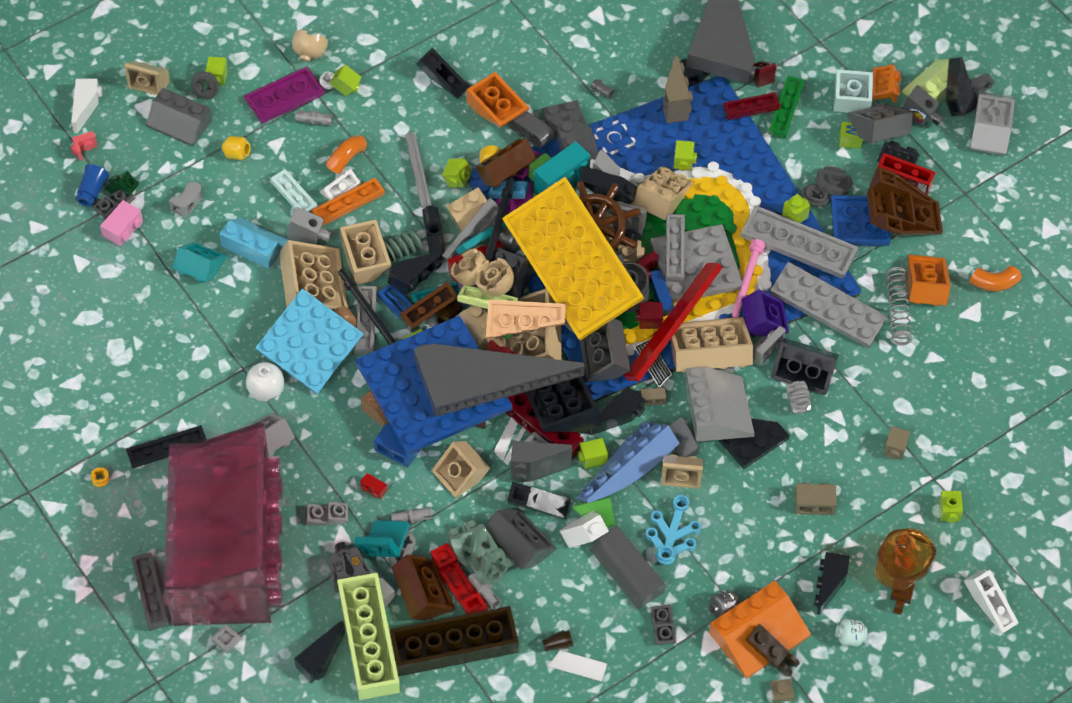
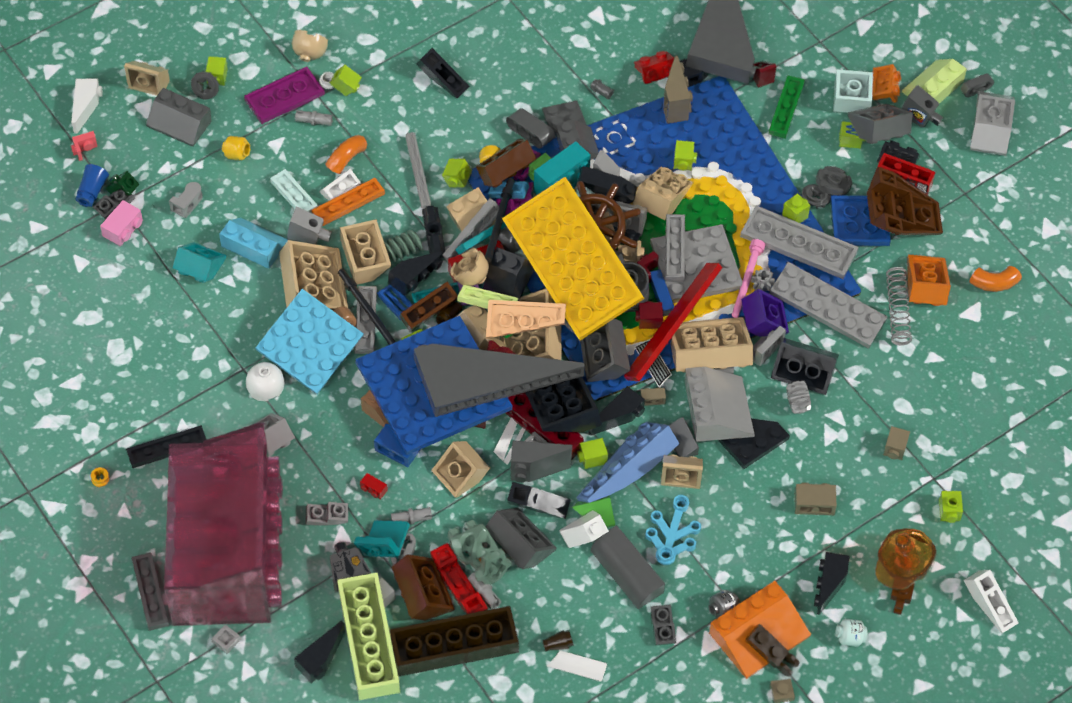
orange slope [466,72,529,128] -> none
tan cylinder [475,258,514,297] -> none
dark red tile [723,92,780,121] -> none
black slope [946,57,977,116] -> none
none -> red bracket [634,51,674,84]
none -> light grey gear [751,268,775,291]

